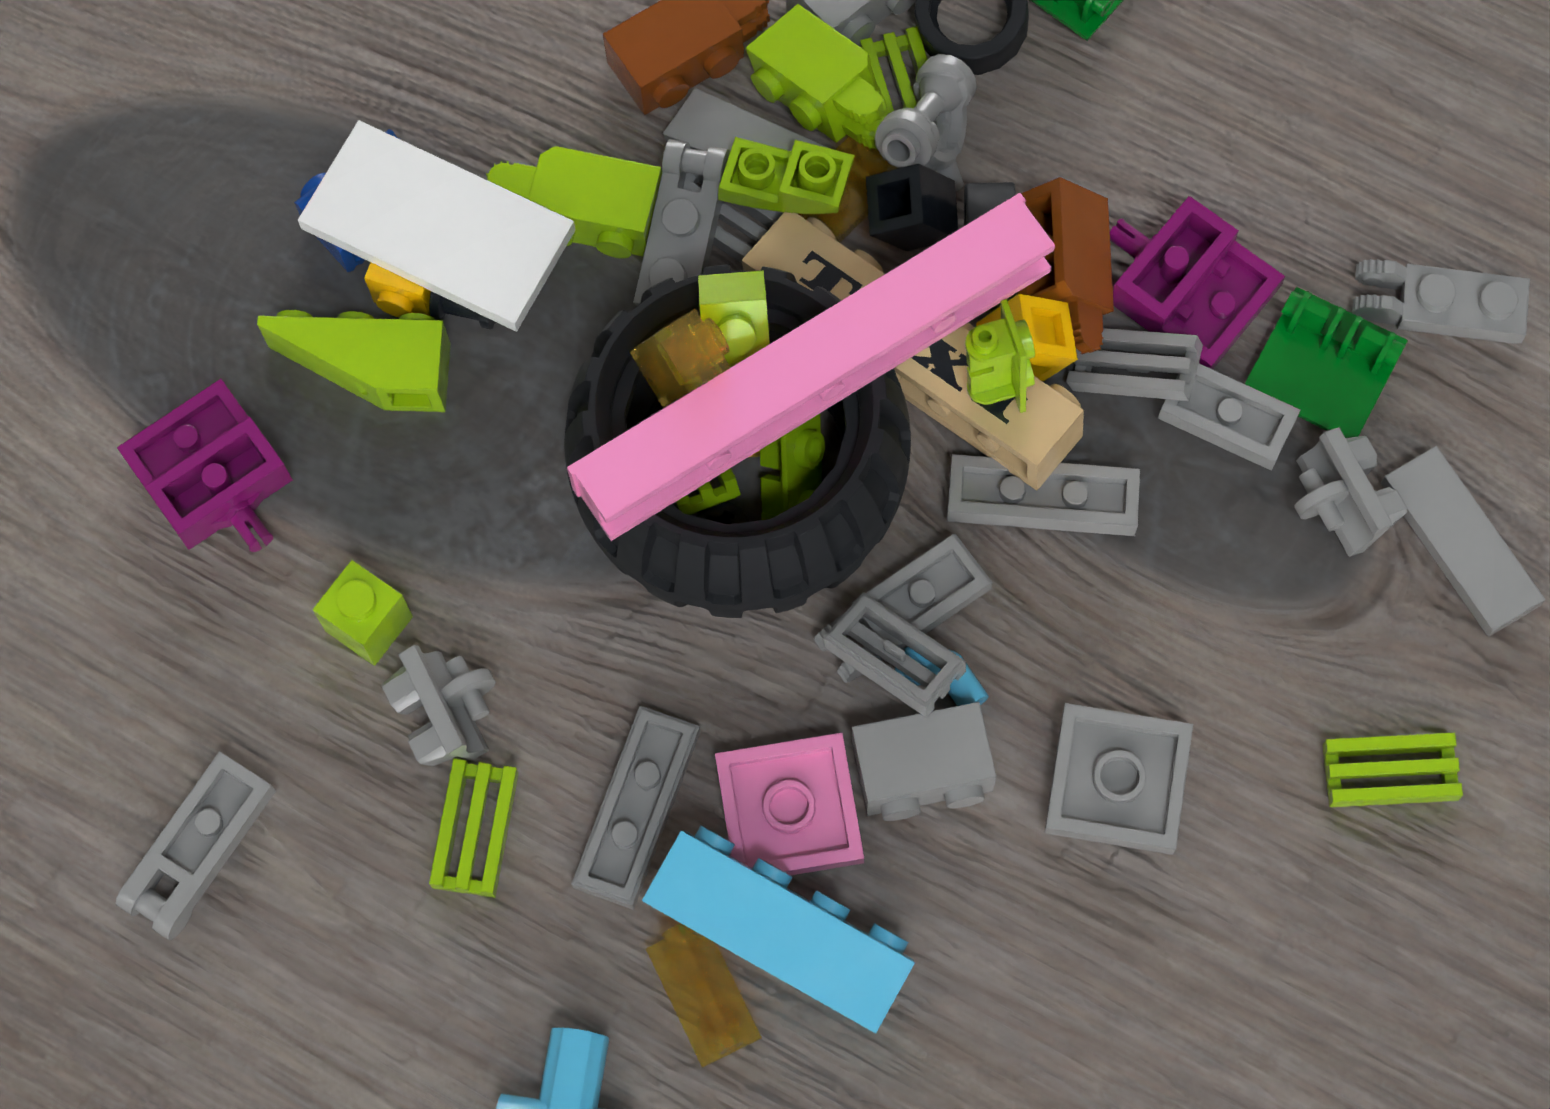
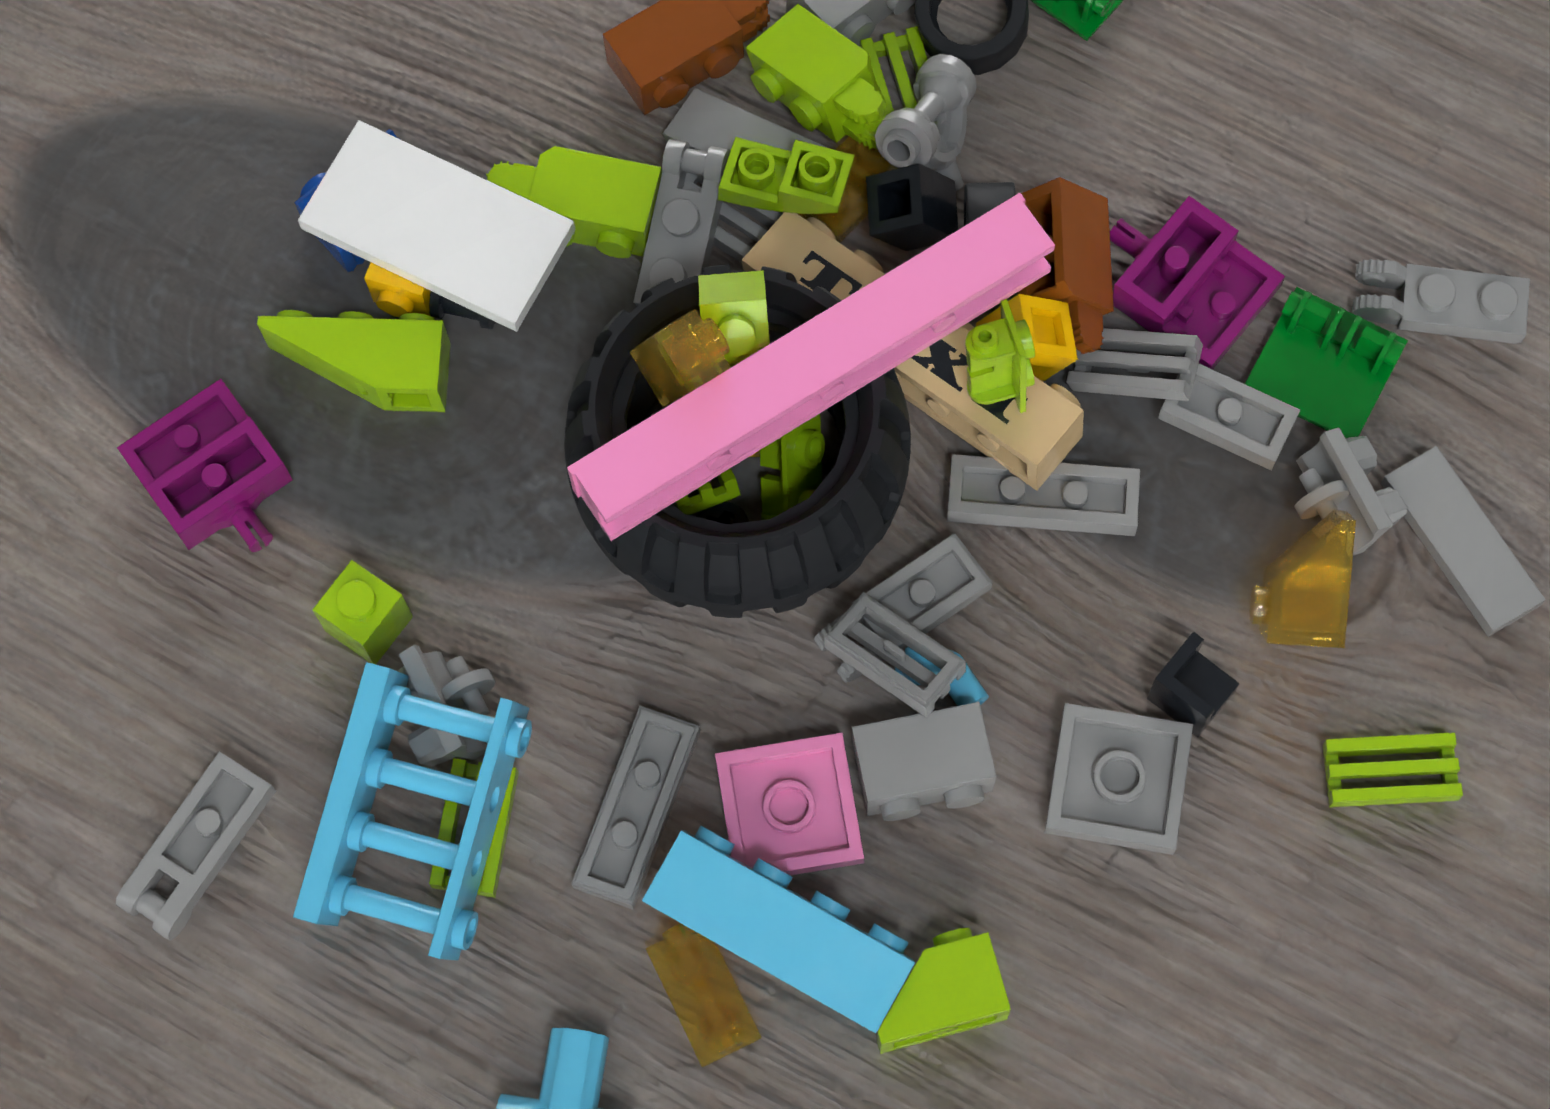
none -> medium azure fence [293,662,532,961]
none -> lime slope [877,928,1011,1054]
none -> black panel [1147,632,1240,738]
none -> clear yellow slope [1250,510,1356,648]

